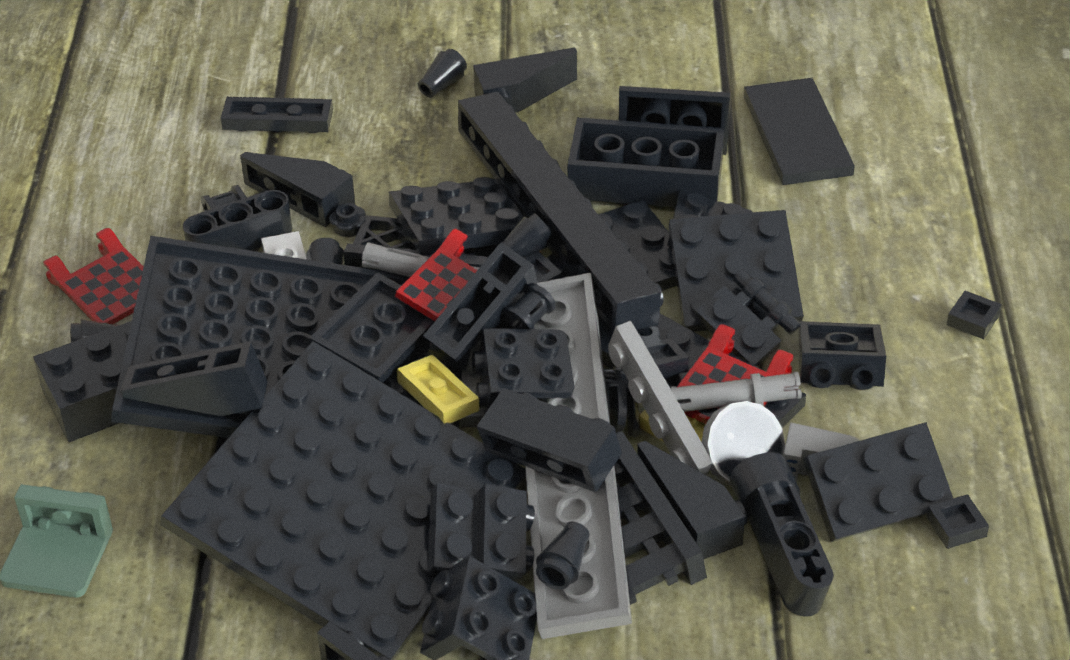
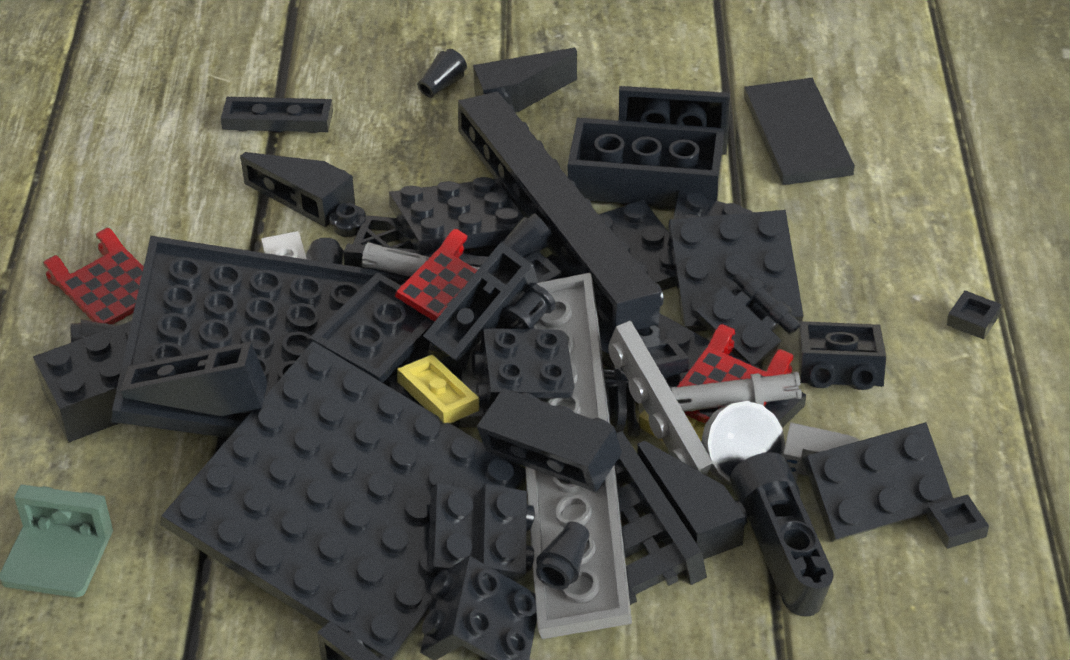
black piece [183,185,293,250] -> none

